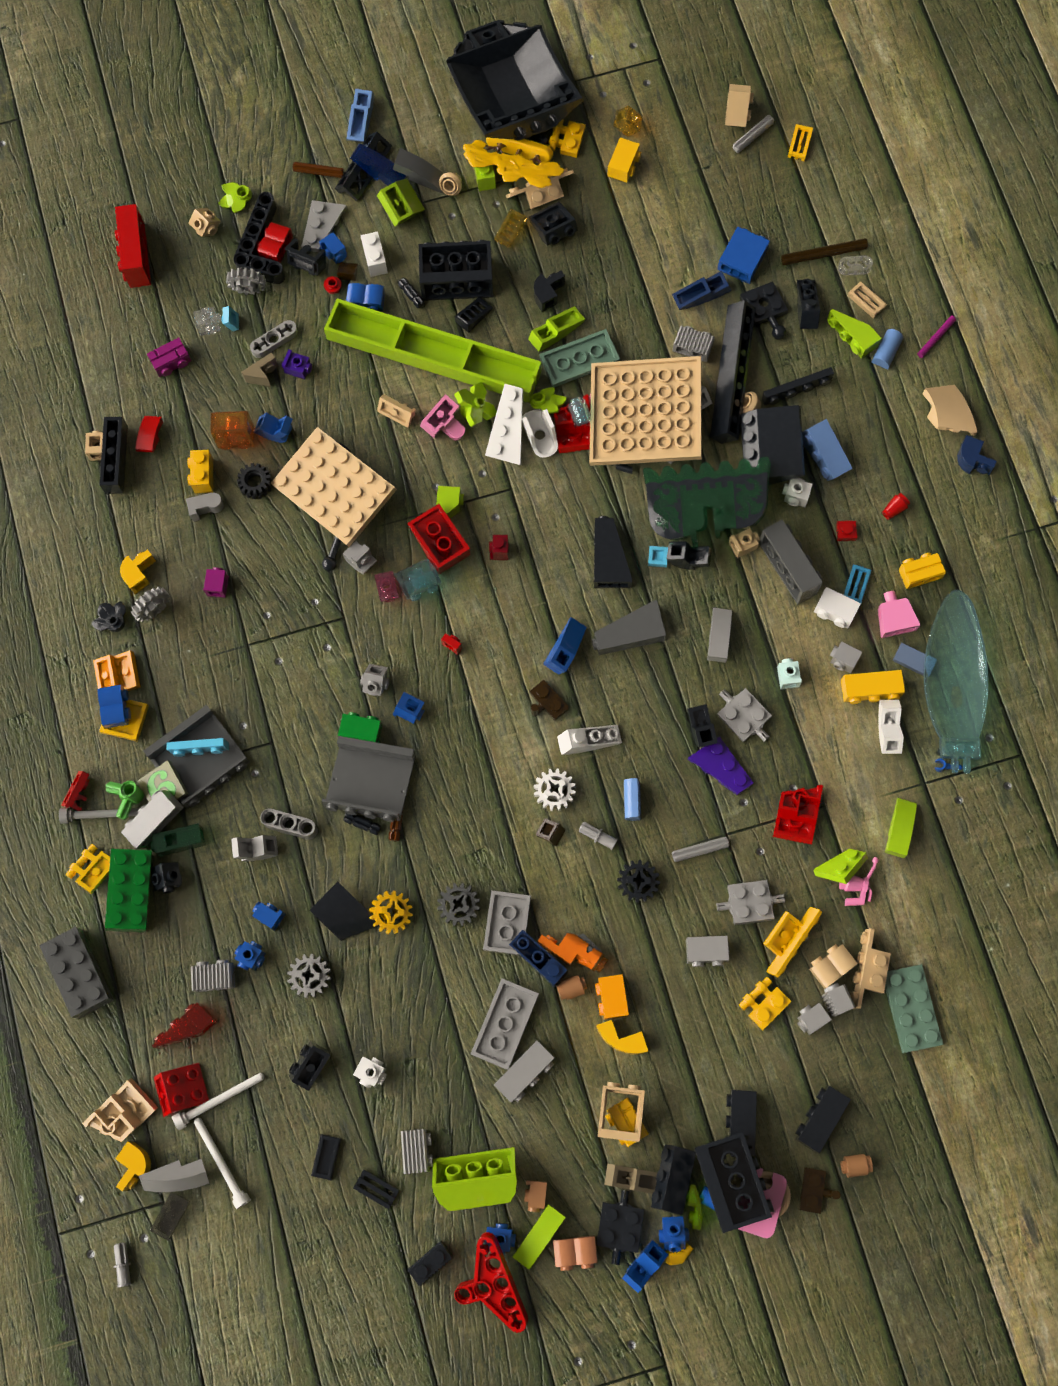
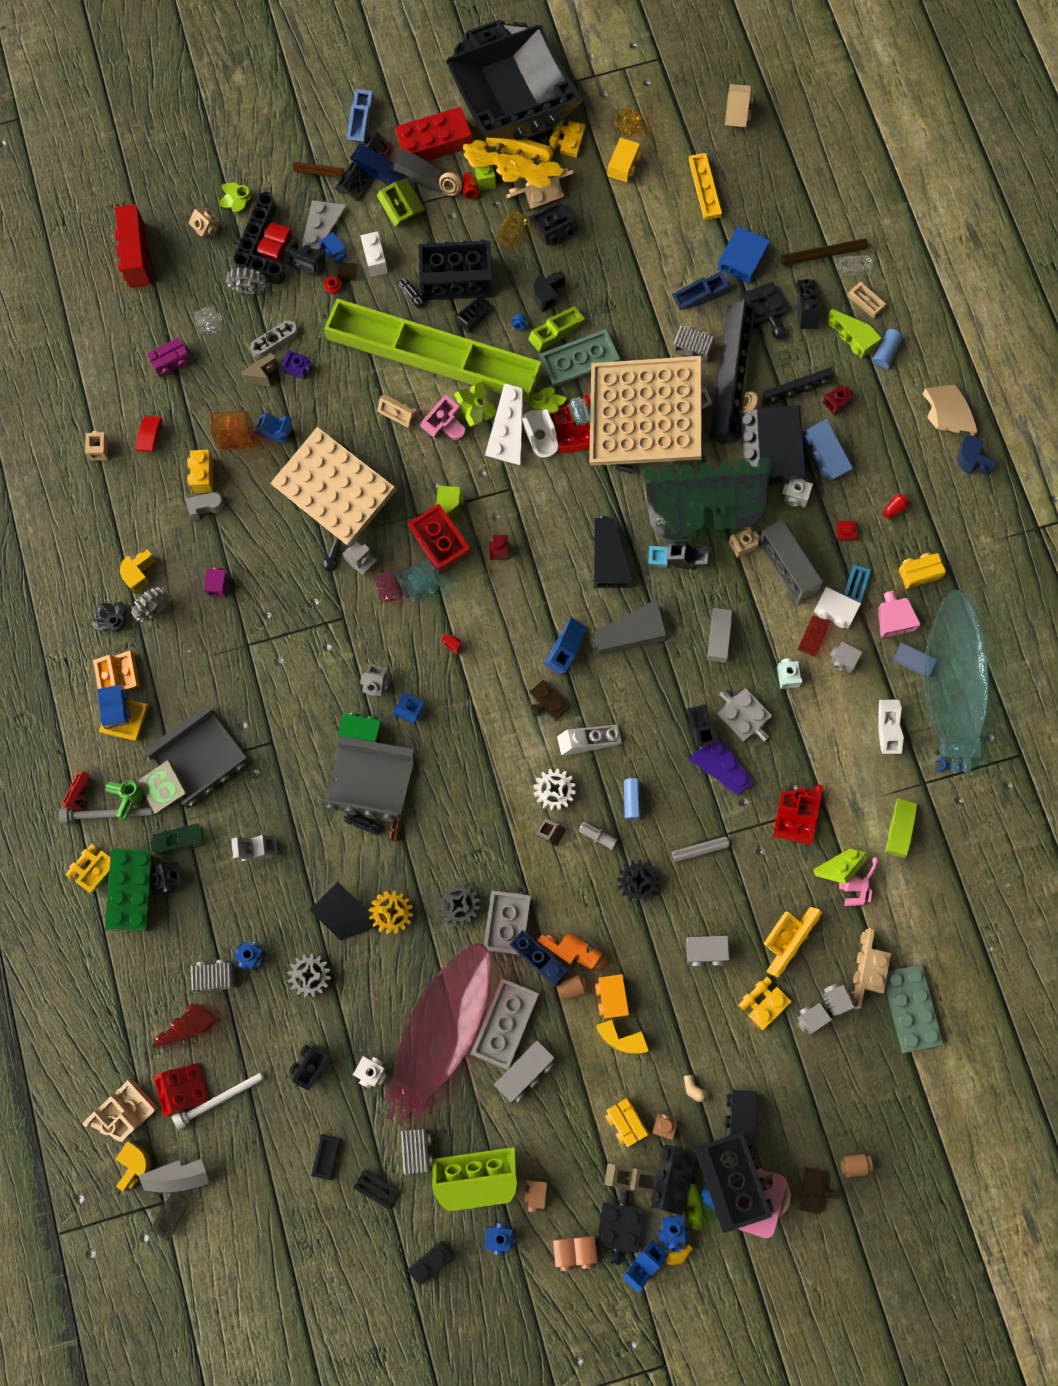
dark grey brick [39,927,114,1019] -> none
black brick [99,417,128,494] -> none
light grey axle [114,1243,132,1287] -> none
brick [121,790,183,849] -> none
medium azure plate [167,738,229,757] -> none
white piece [194,1117,251,1209] -> none
medium azure plate [222,306,239,331] -> none
black tyre [237,463,272,499] -> none
blue brick [252,902,286,931] -> none
light grey beam [260,809,318,840] -> none
blue brick [346,283,385,312] -> none
red beam [454,1232,528,1333] -> none
lime slope [513,1204,566,1270] -> none
tan window [597,1082,645,1142] -> none
light grey plate [716,880,785,925] -> none
light grey axle [732,115,774,153] -> none
yellow tile [787,124,813,161] -> none
black brick [795,1086,851,1153] -> none
tan brick [809,944,858,989] -> none
yellow brick [841,670,905,704] -> none
magenta bar [917,315,956,358] -> none
none -> clear pink windscreen [383,943,491,1126]
none -> red brick [395,107,473,161]
none -> red cone [462,172,480,199]
none -> blue plate [511,314,528,330]
none -> medium nougat brick [651,1113,677,1140]
none -> tan arm [684,1075,708,1102]
none -> yellow plate [689,153,722,221]
none -> clear red plate [797,615,830,657]
none -> dark red brick [822,385,853,416]

